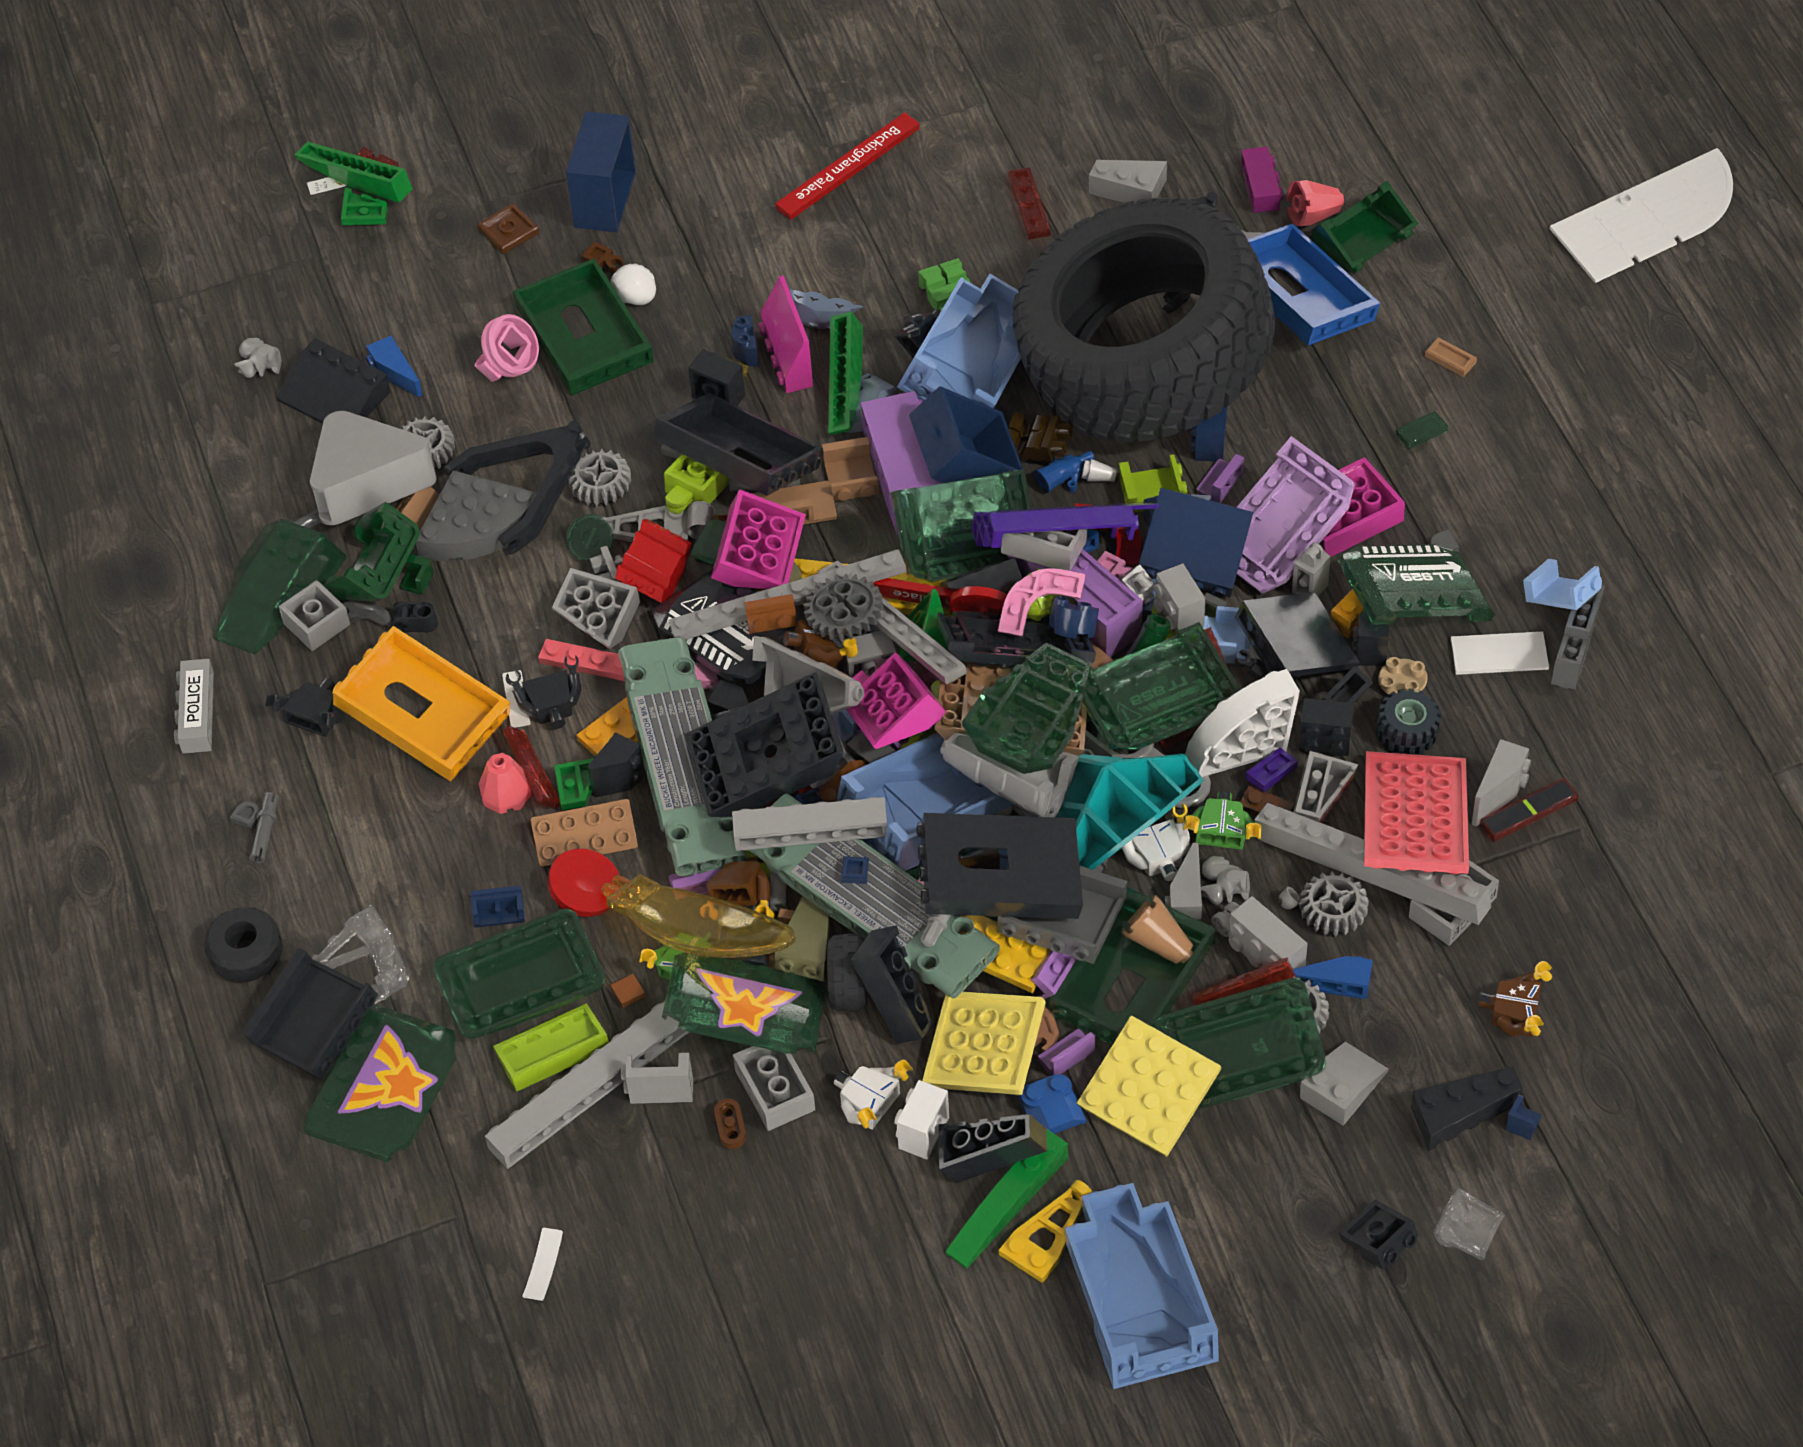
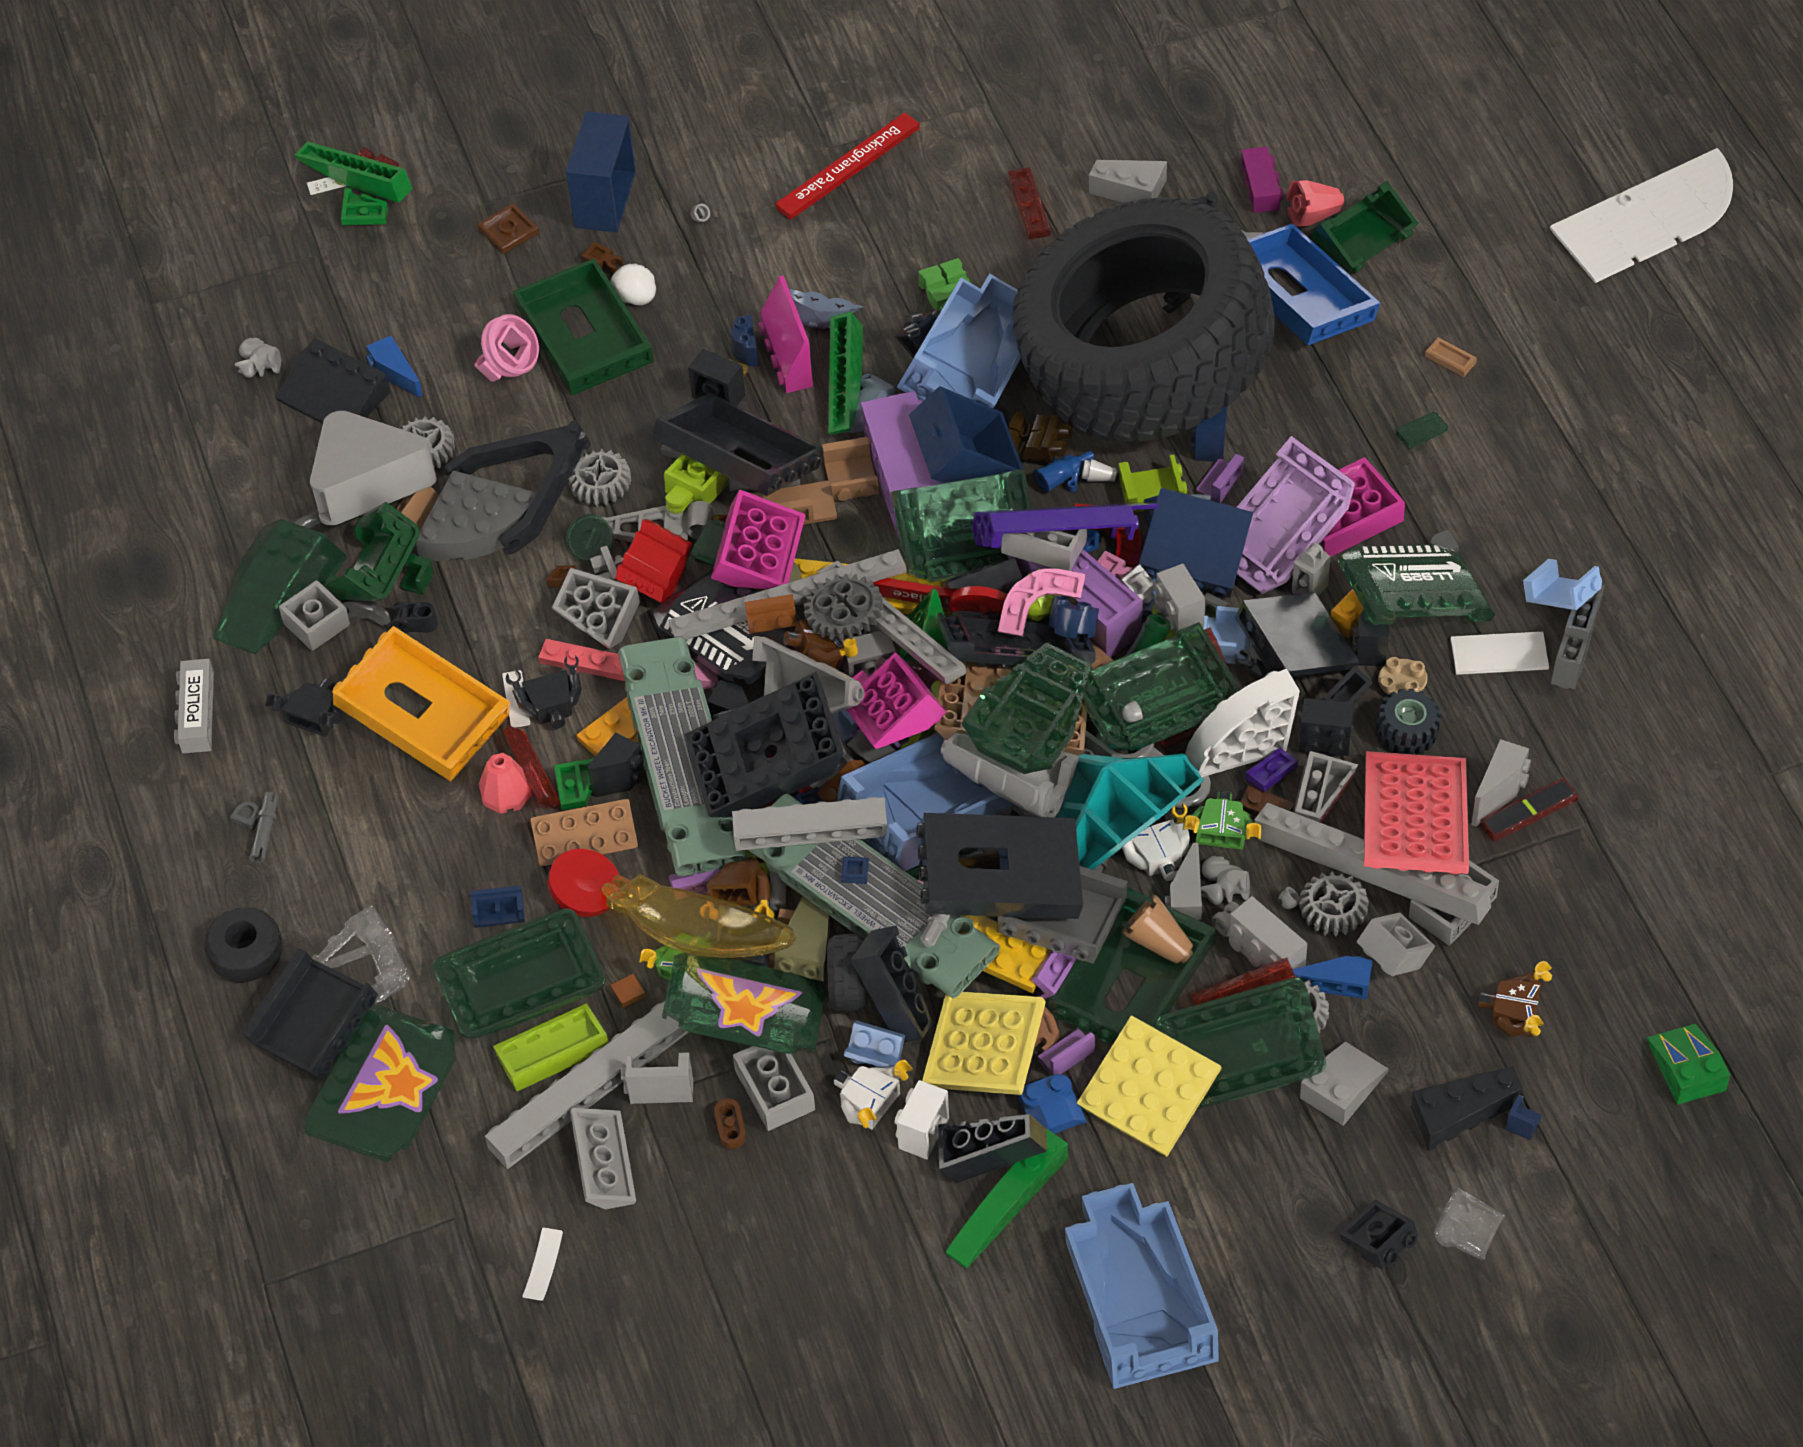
yellow plate [999,1180,1092,1283] -> none
none -> reddish brown plate [545,565,578,588]
none -> light grey slope [570,1108,636,1209]
none -> light grey hinge [690,204,710,222]
none -> medium blue bracket [843,1021,905,1068]
none -> light grey hinge [1122,701,1143,723]
none -> light grey brick [1357,913,1435,976]
none -> green slope [1646,1024,1730,1105]

